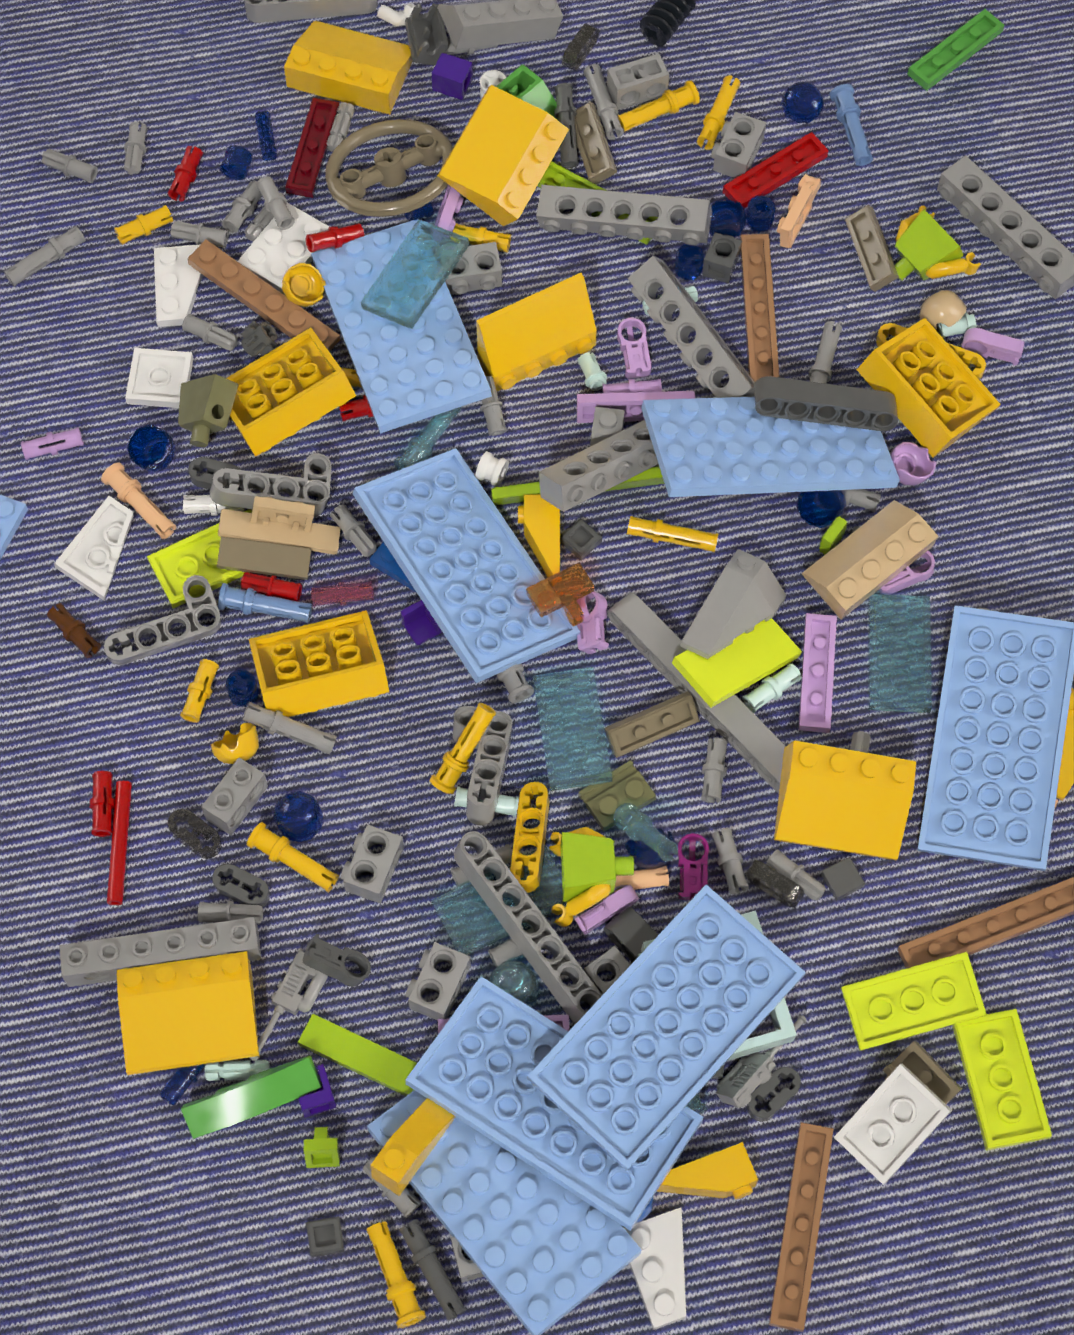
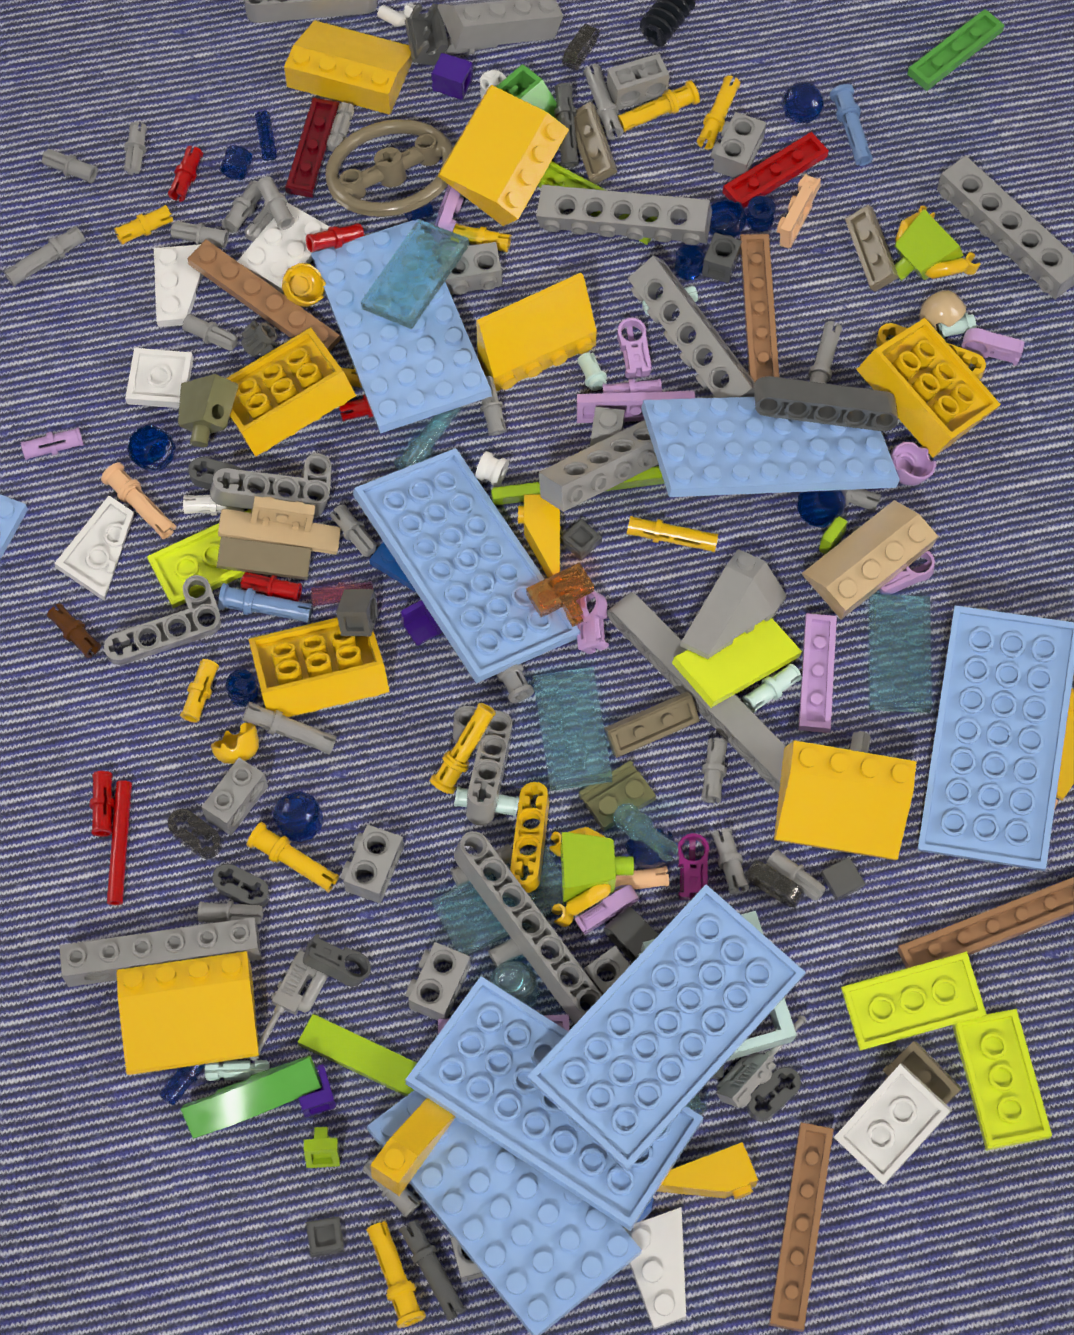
none -> dark grey brick [336,589,379,636]

